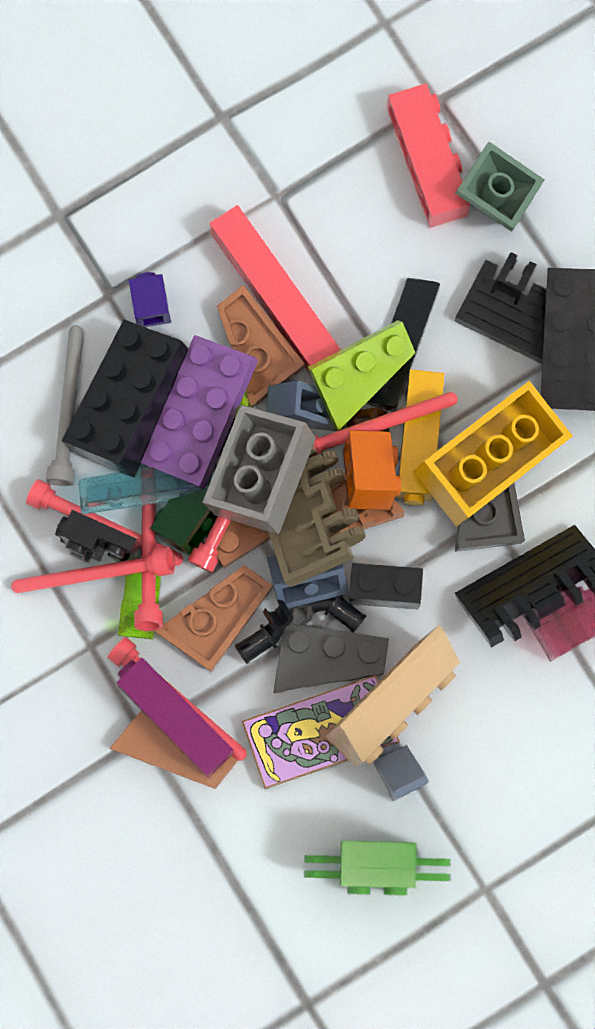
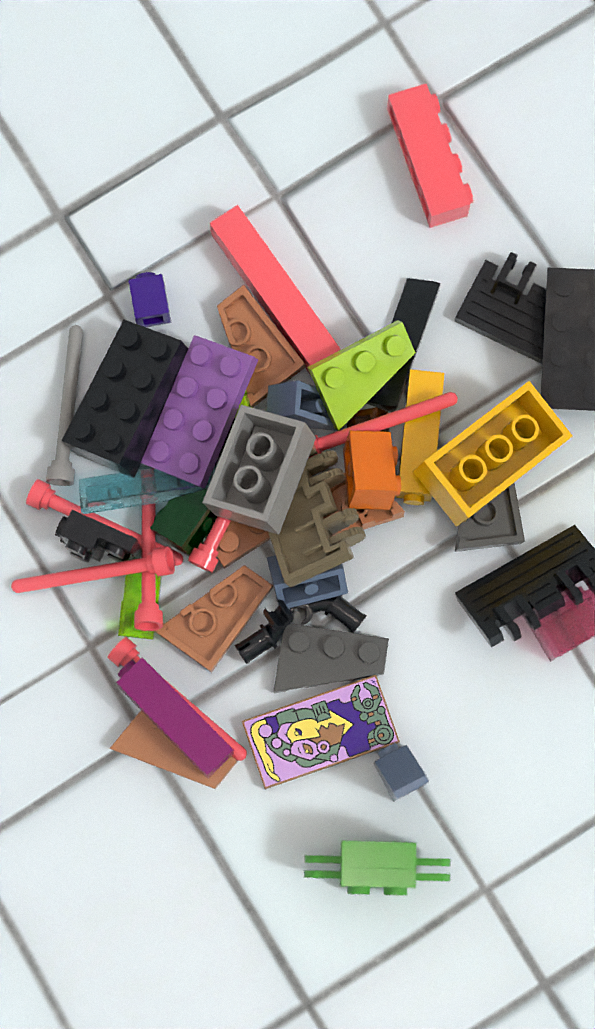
tan slope [325,625,460,767] -> none
black brick [349,563,423,610] -> none
sand green slope [455,142,545,232] -> none

